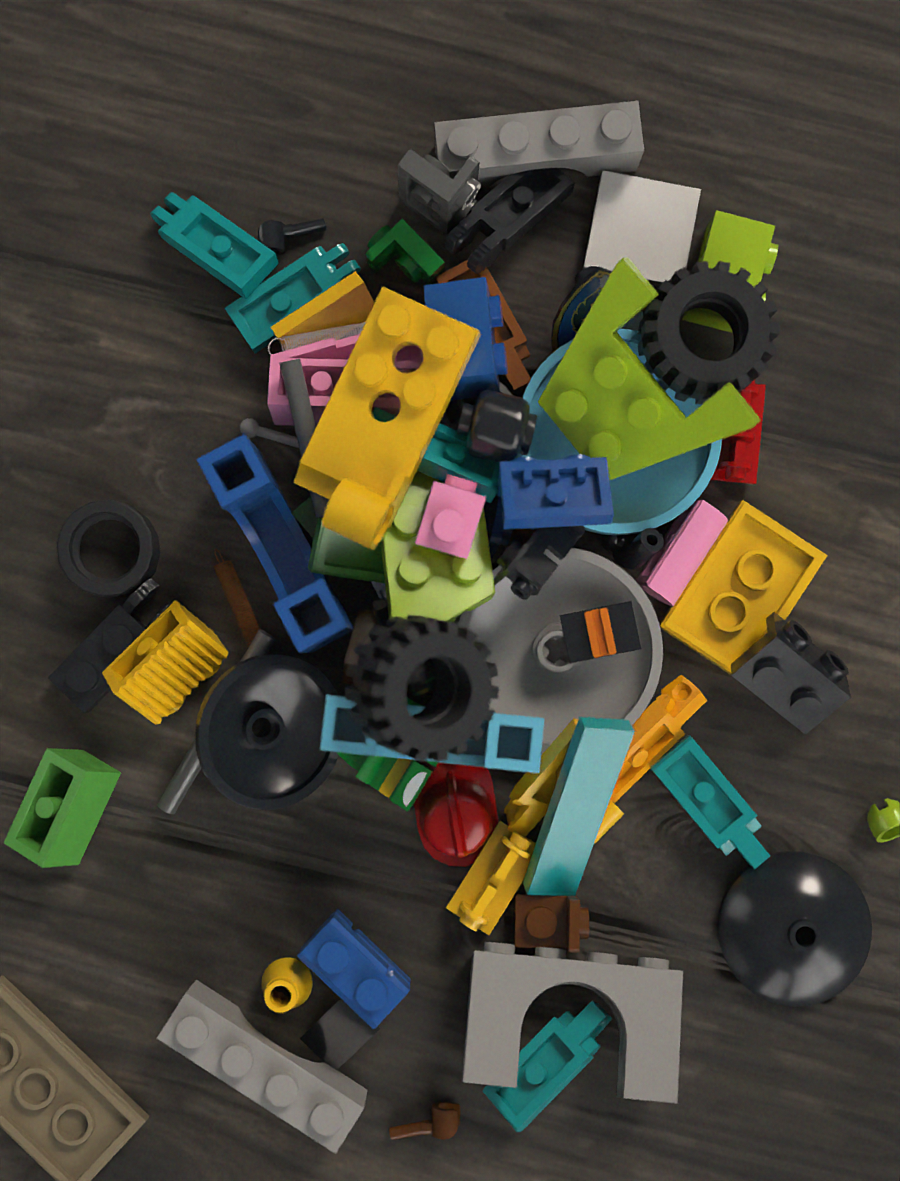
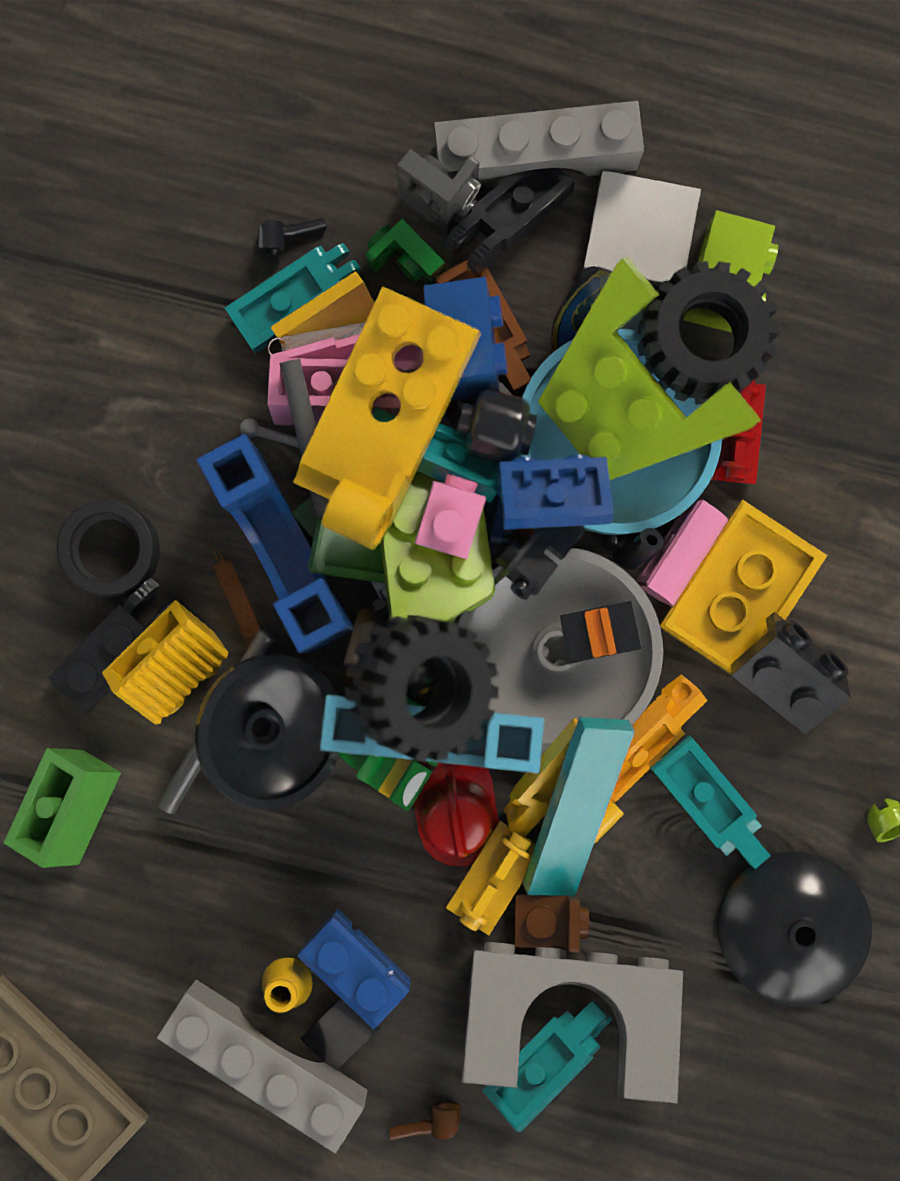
teal hinge [150,192,279,299] -> none

